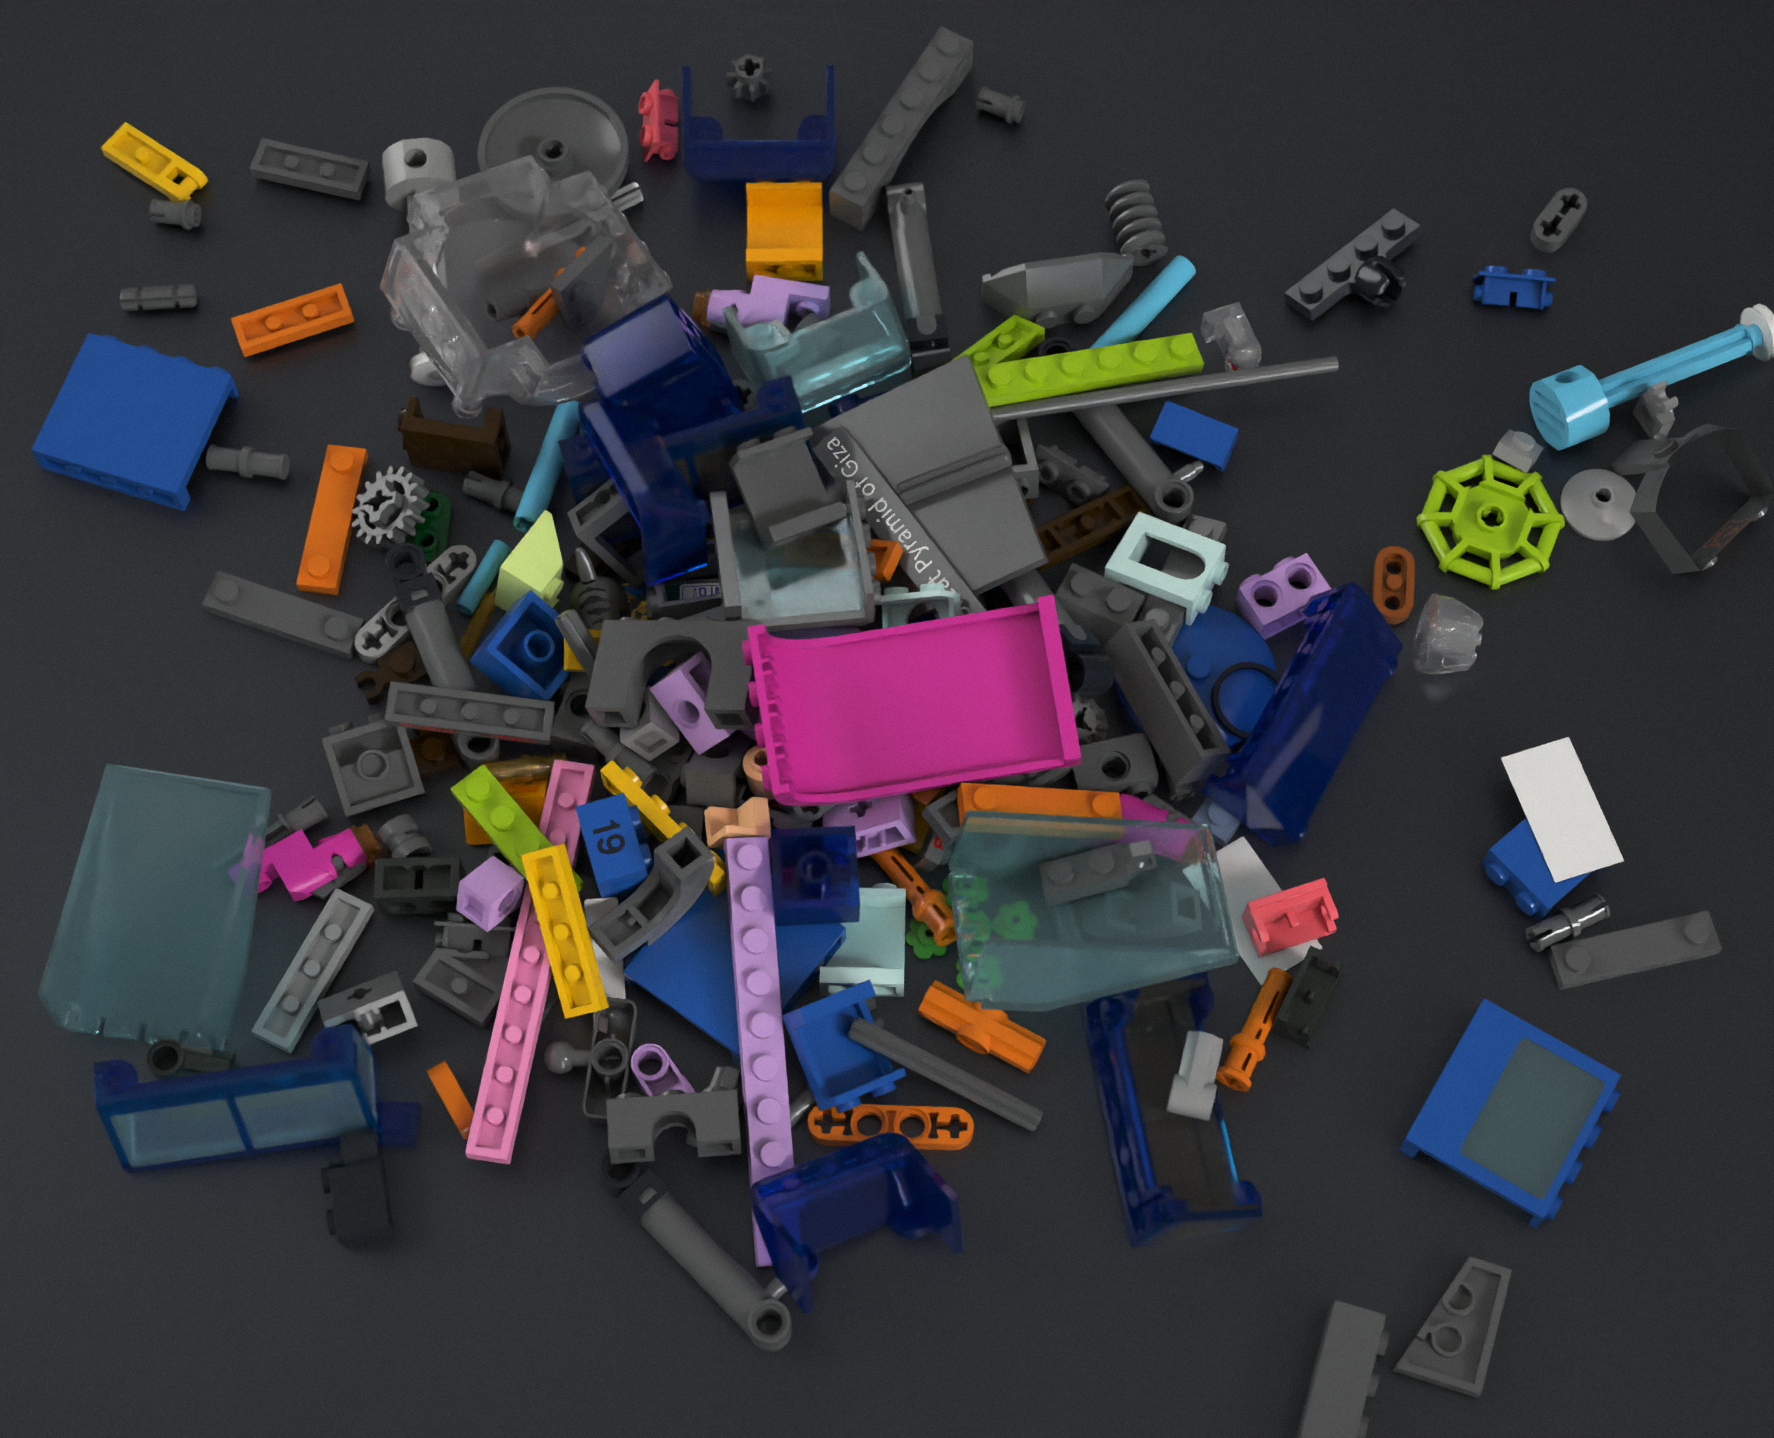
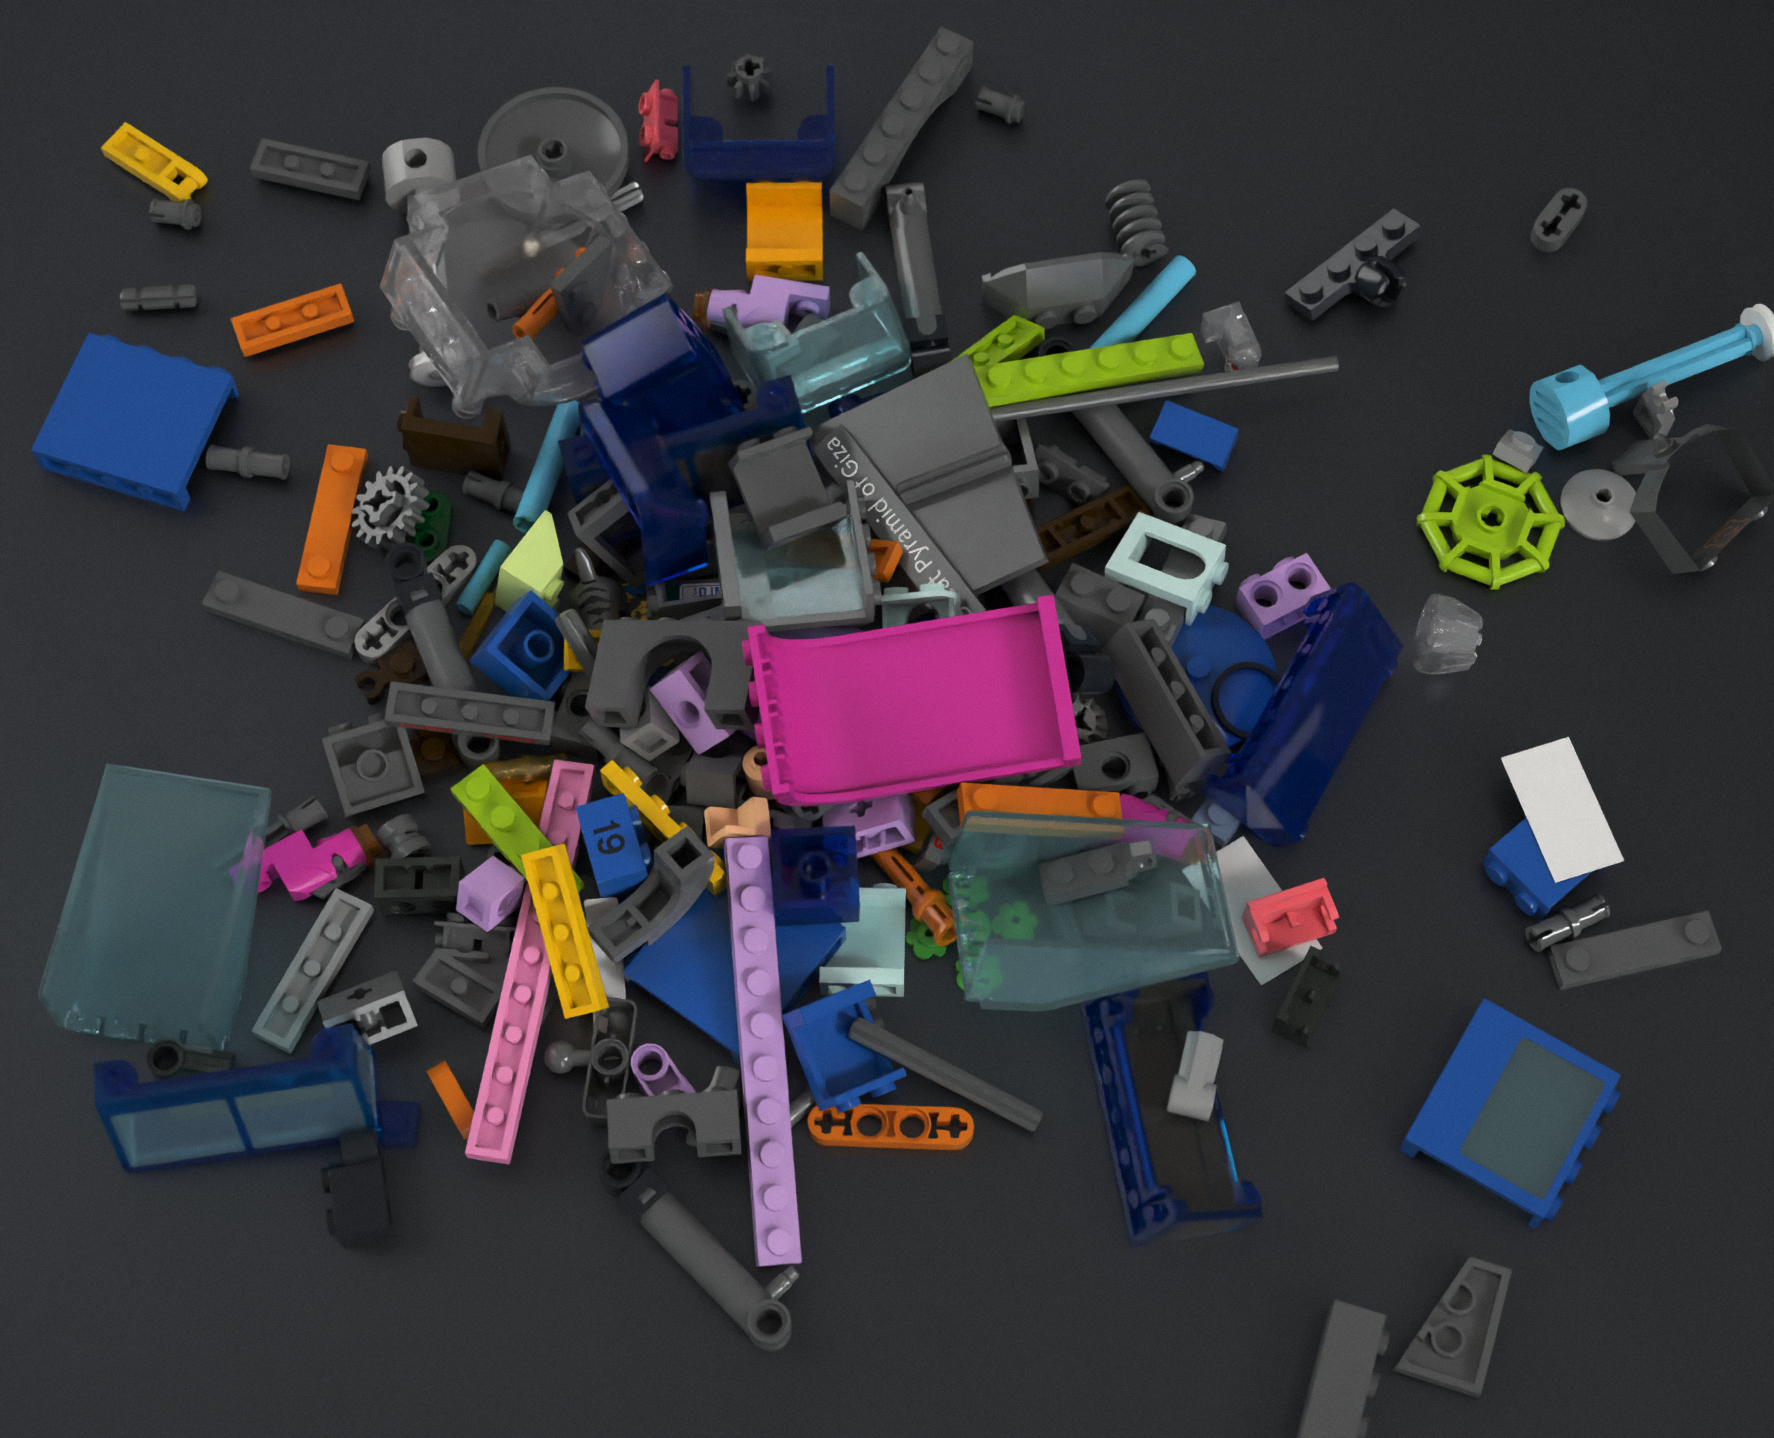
clear blue windscreen [750,1133,963,1314] -> none
orange piece [918,980,1046,1074] -> none
orange pin [1215,967,1294,1092] -> none
dark orange plate [1371,546,1415,624] -> none
blue hinge [1473,266,1556,310] -> none

